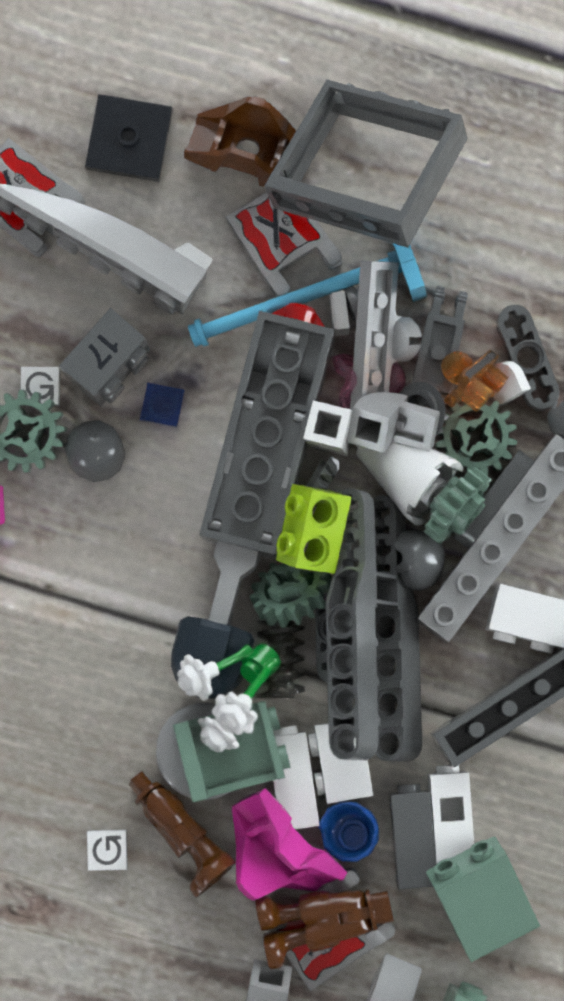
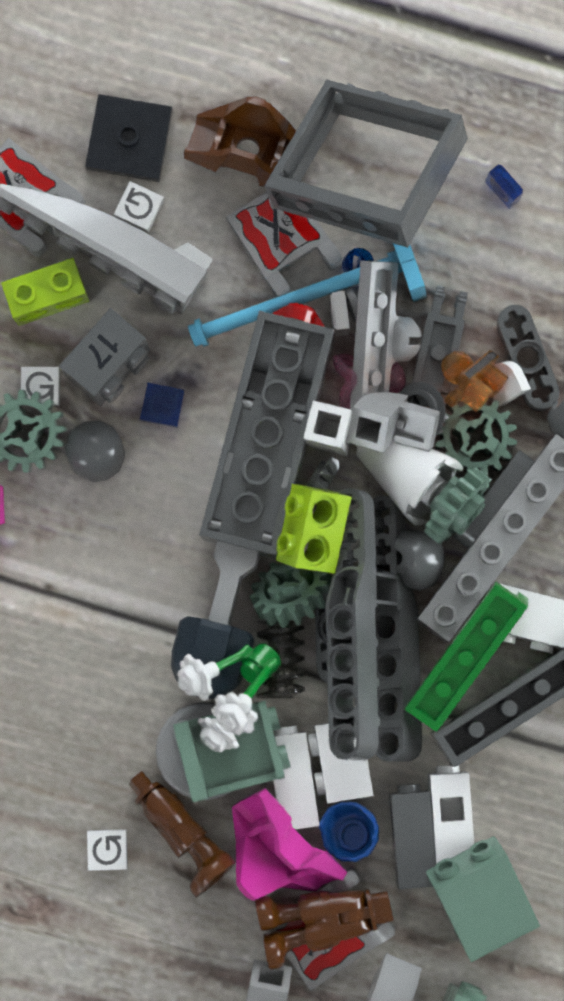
none -> lime brick [1,258,90,326]
none -> white tile [114,181,164,233]
none -> clear blue hinge [342,248,374,273]
none -> green fence [405,582,528,732]
none -> clear blue tile [485,164,524,209]

